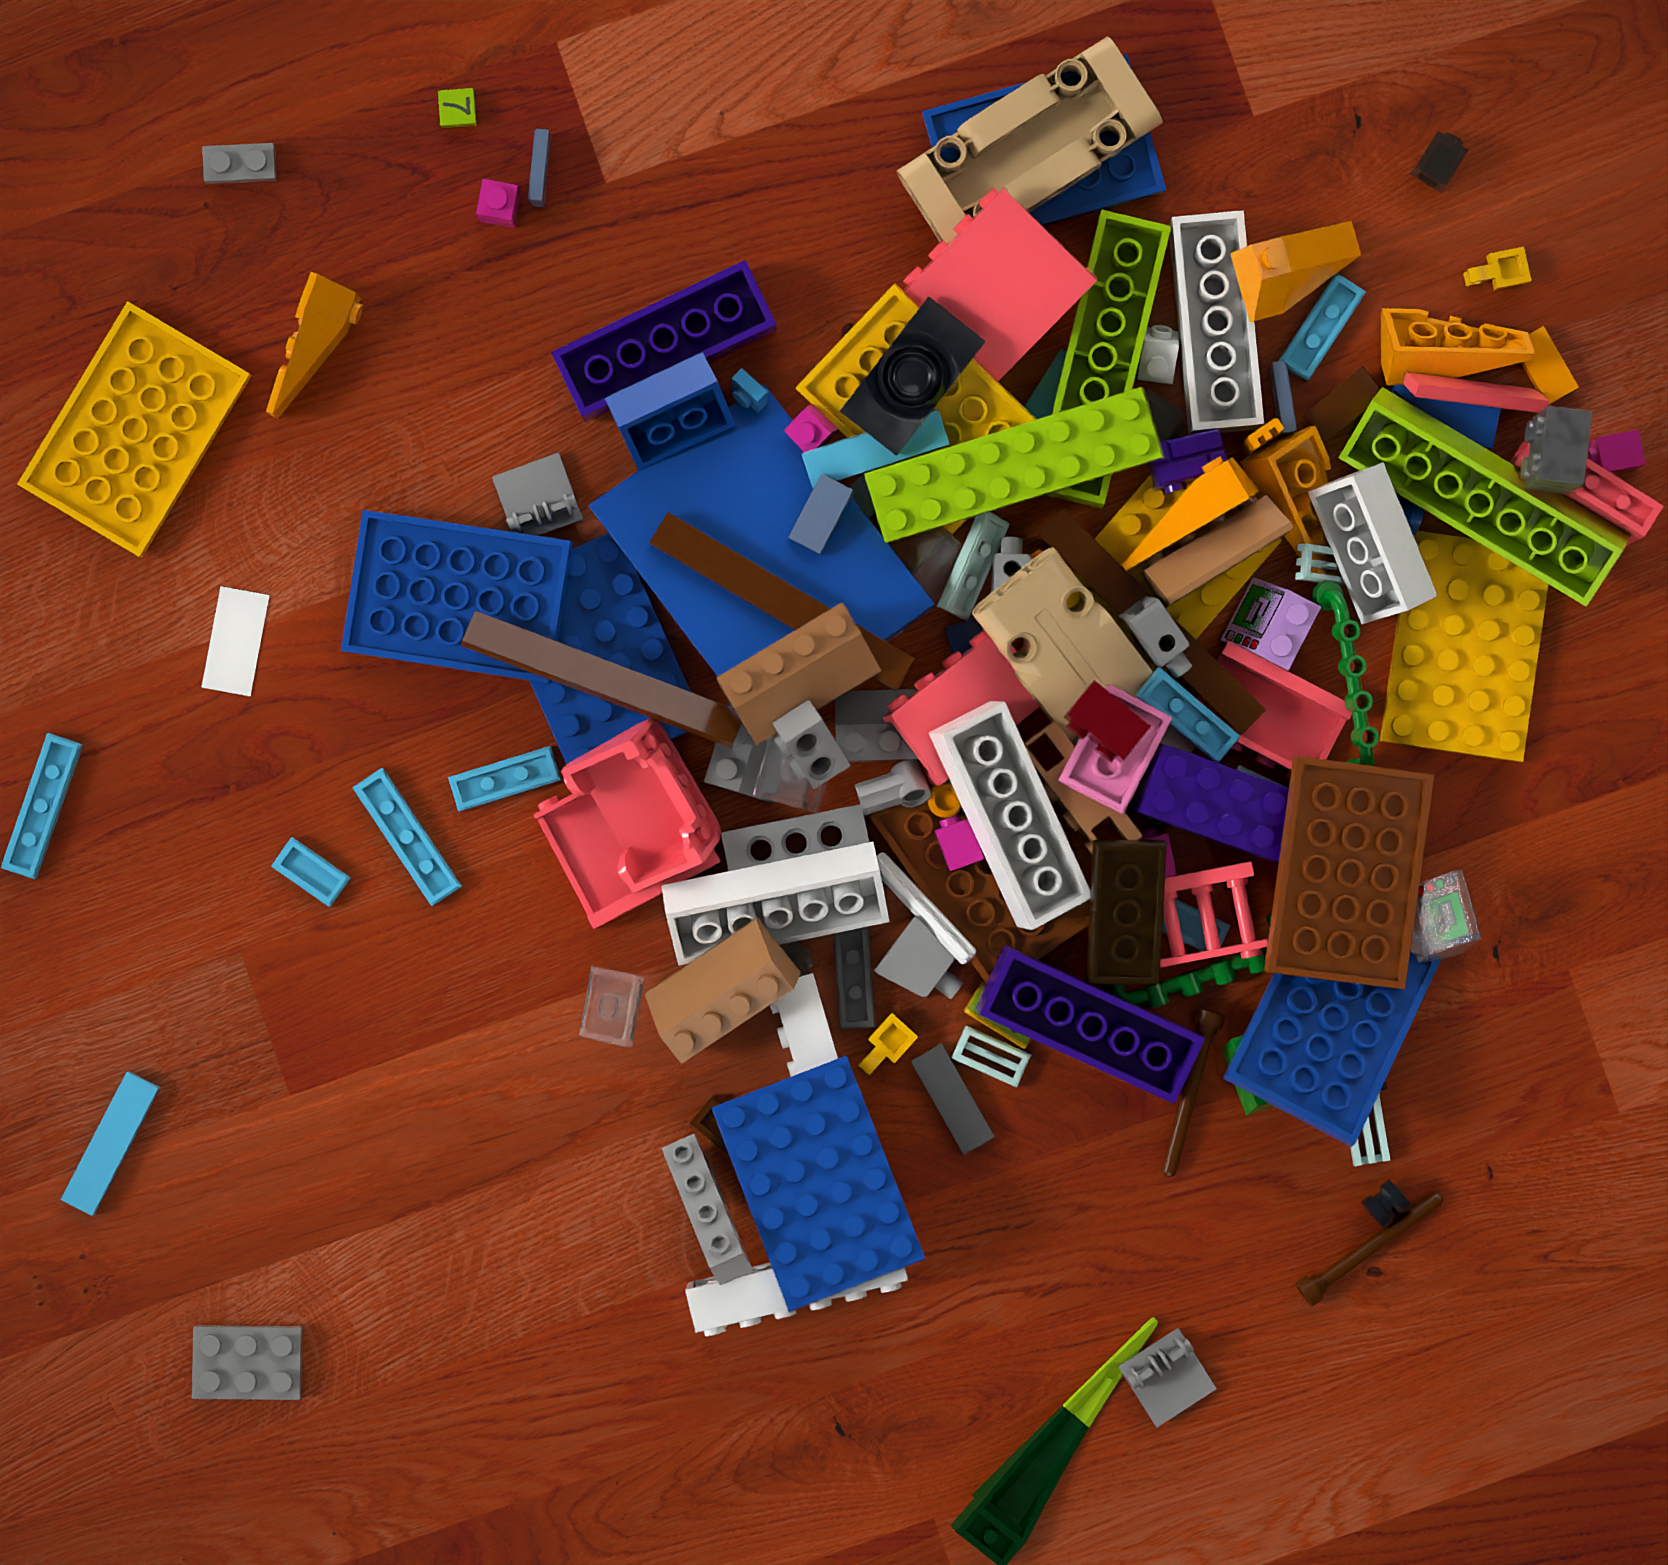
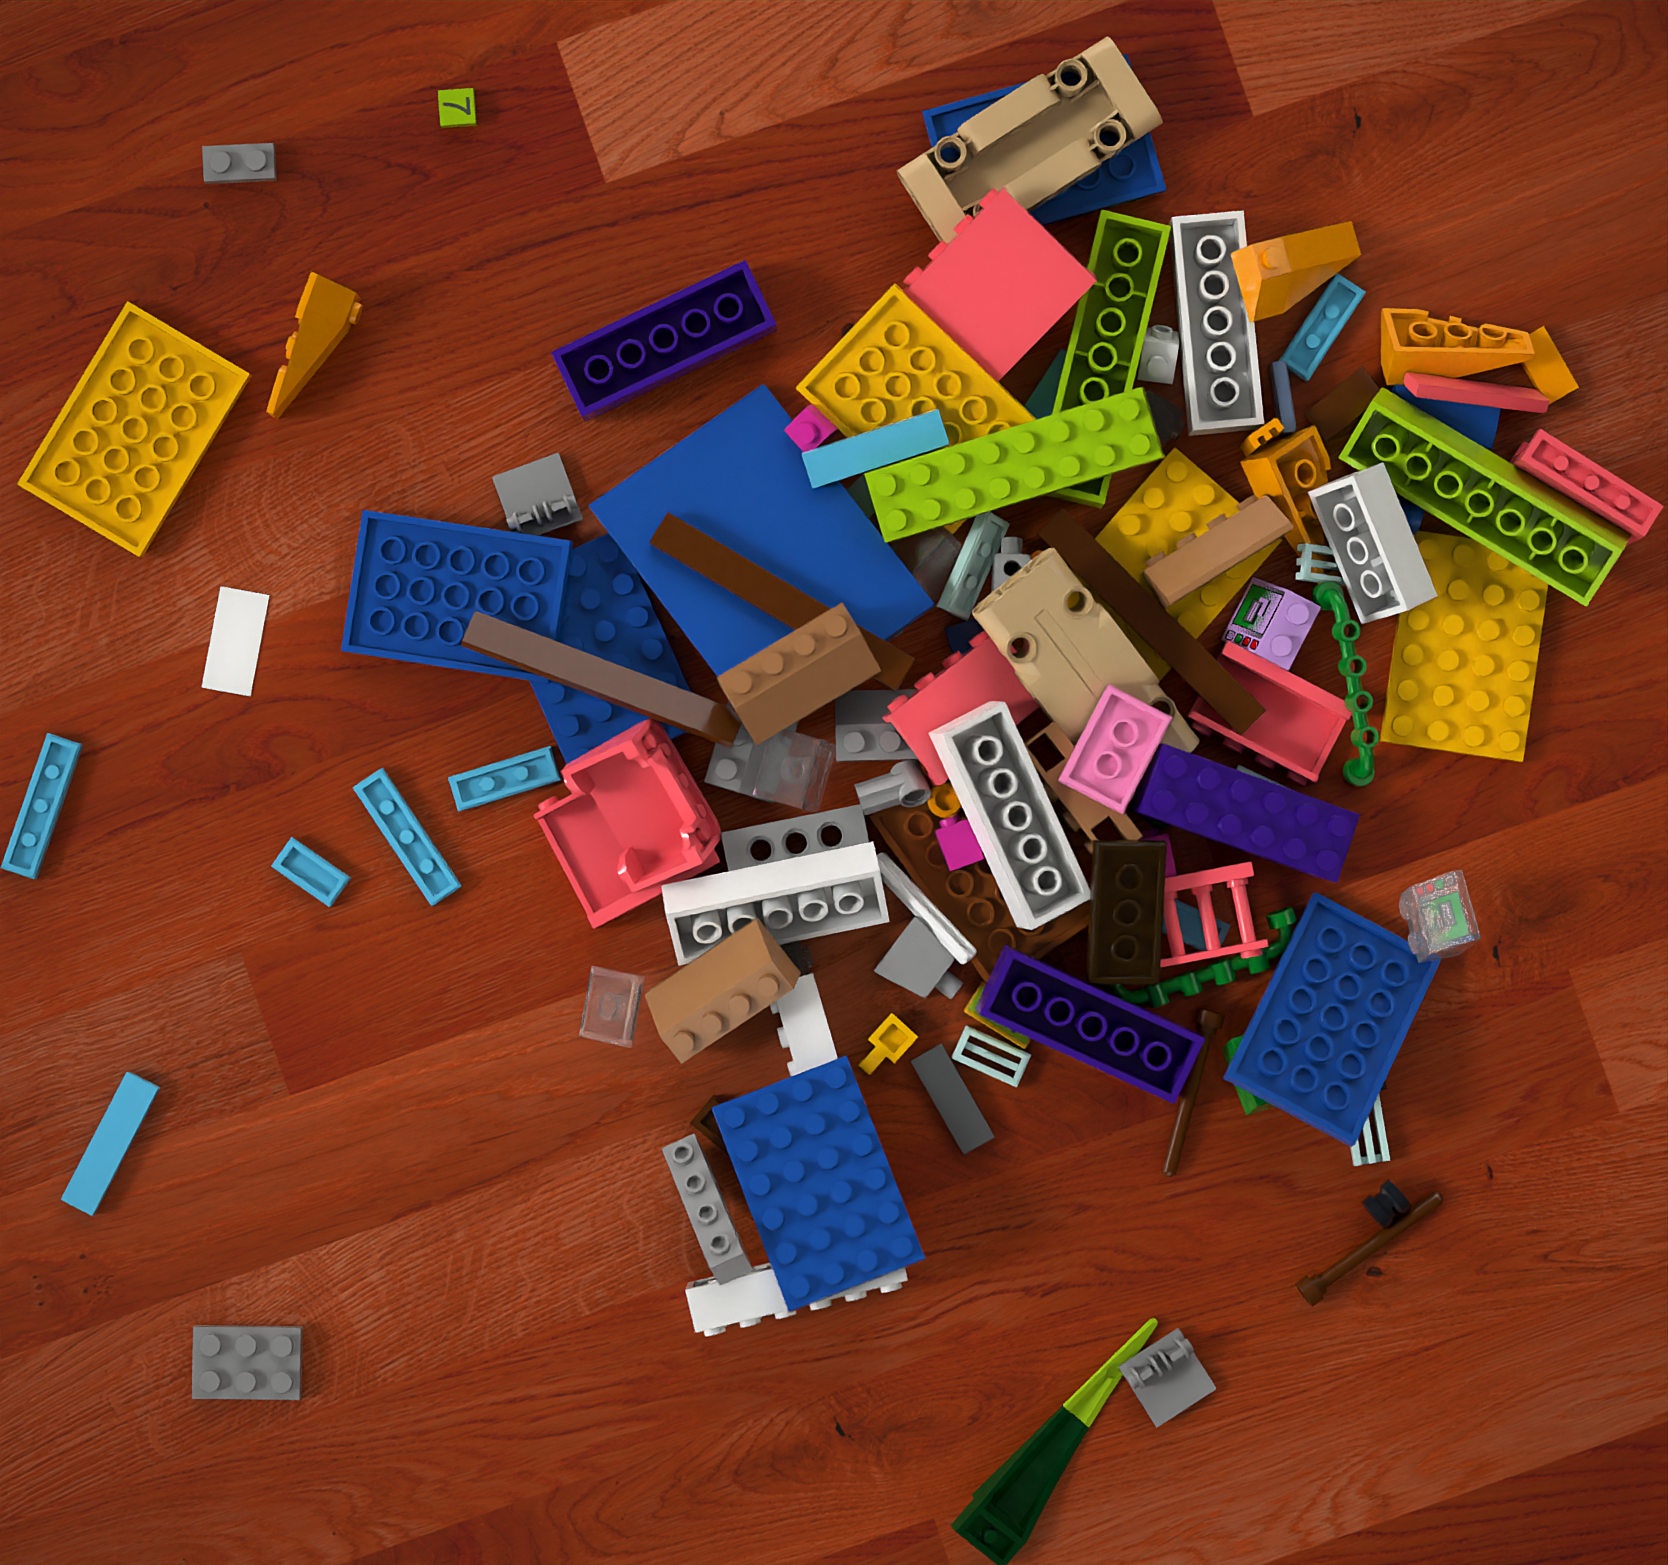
dark pink brick [476,179,521,228] -> none
sand blue tile [528,129,552,207] -> none
blue brick [605,352,736,471] -> none
dark azure plate [732,368,768,413] -> none
light grey brick [772,700,851,789] -> none
sand blue tile [788,473,854,555] -> none
dark grey tile [833,926,876,1030] -> none
black slope [840,297,986,456] -> none
dark red brick [1064,680,1151,763] -> none
light grey torso [1118,596,1192,678] -> none
light orange wedge [1122,456,1259,570] -> none
medium azure tile [1135,667,1241,763] -> none
dark purple brick [1148,428,1227,495] -> none
dark orange plate [1264,755,1434,989] -> none
clear smoke brick [1410,131,1468,193] -> none
yellow plate [1463,247,1532,291] -> none
flat silver brick [1521,406,1592,494] -> none
dark pink brick [1587,429,1645,473] -> none

